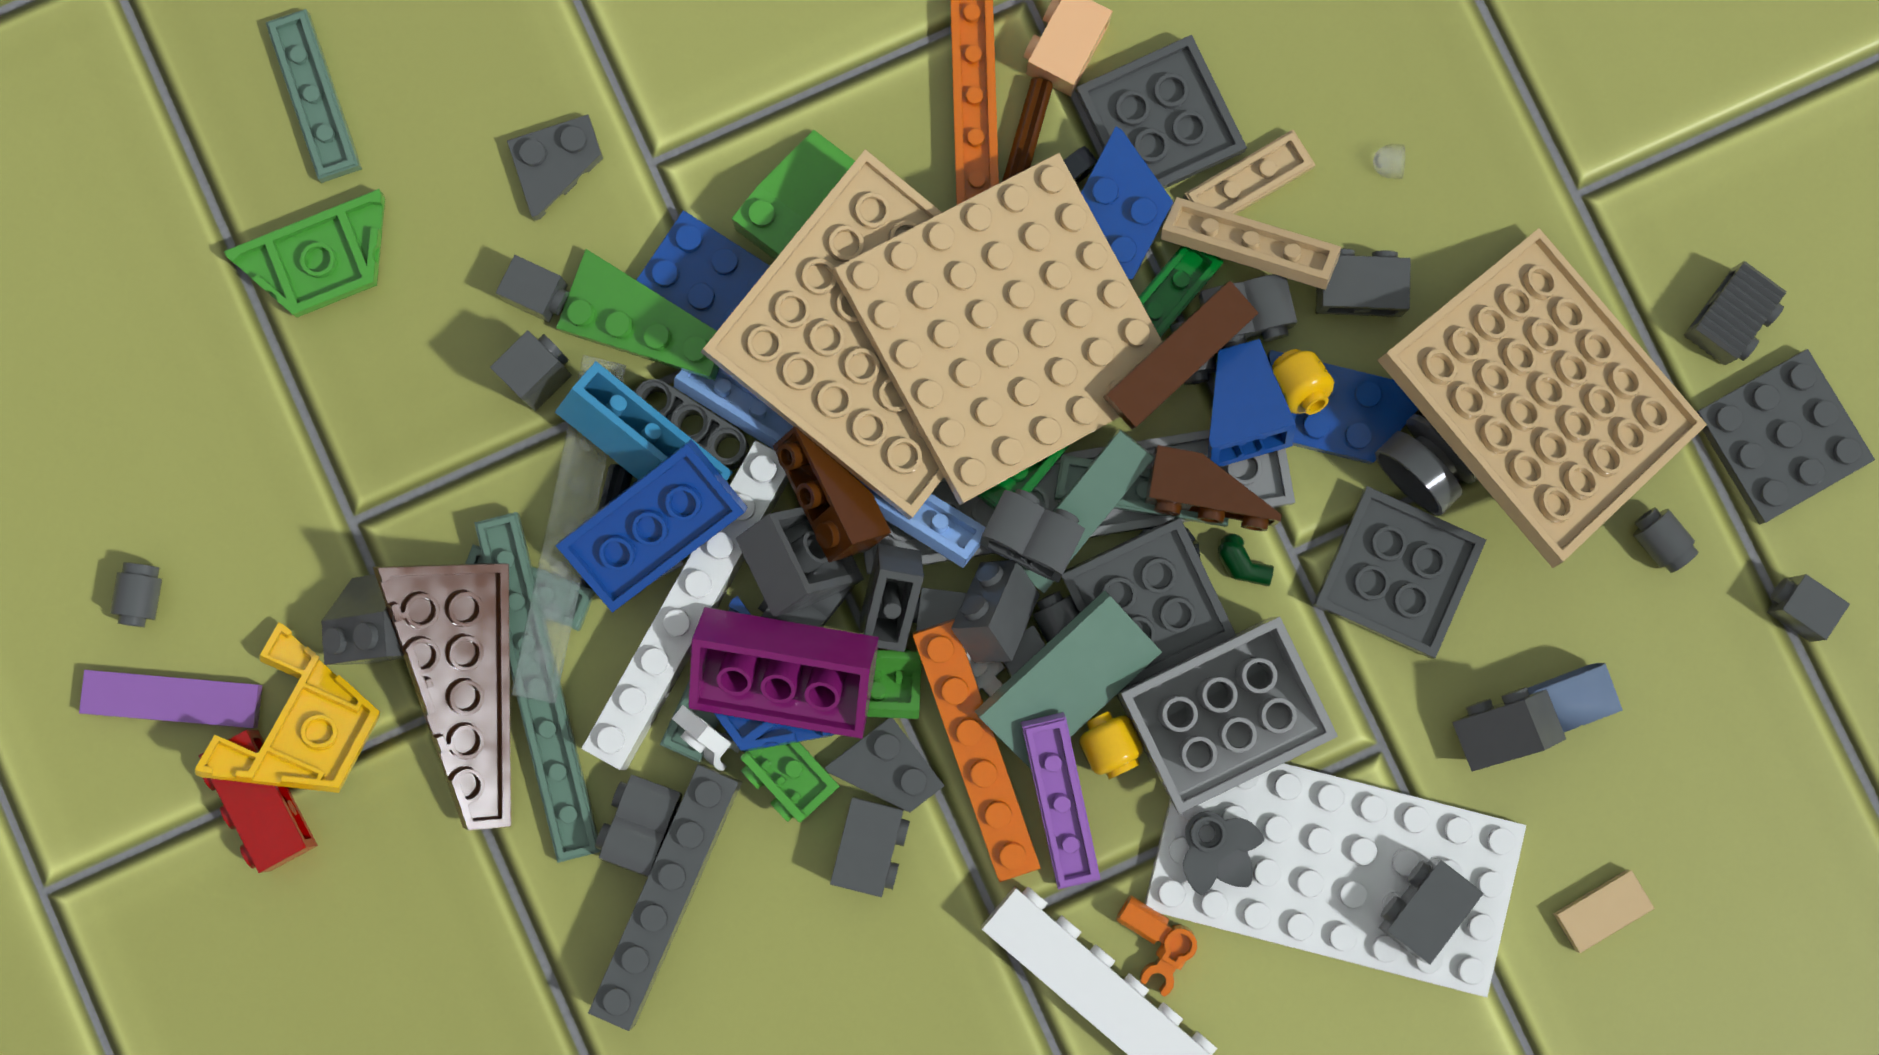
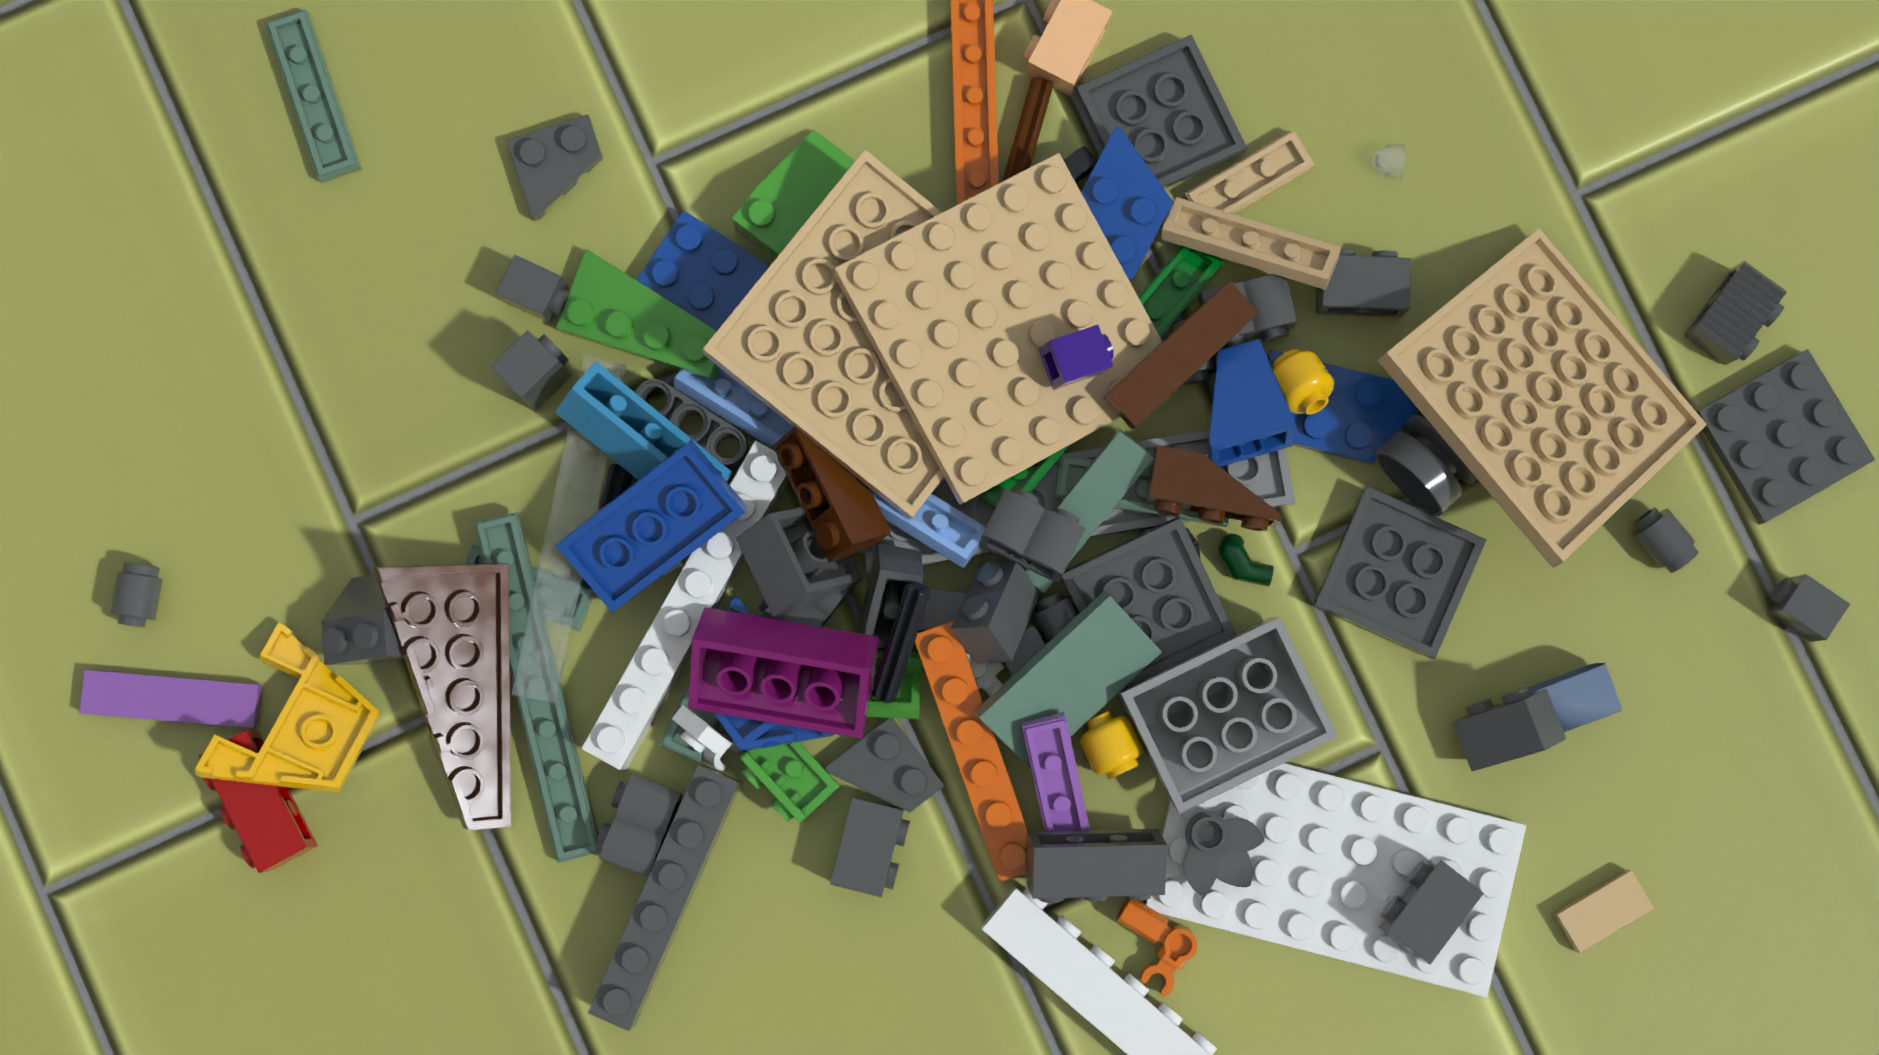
bright green wing [224,189,385,318] -> none
none -> black axle [872,581,930,703]
none -> dark grey brick [1026,829,1167,903]
none -> dark purple brick [1038,324,1113,390]

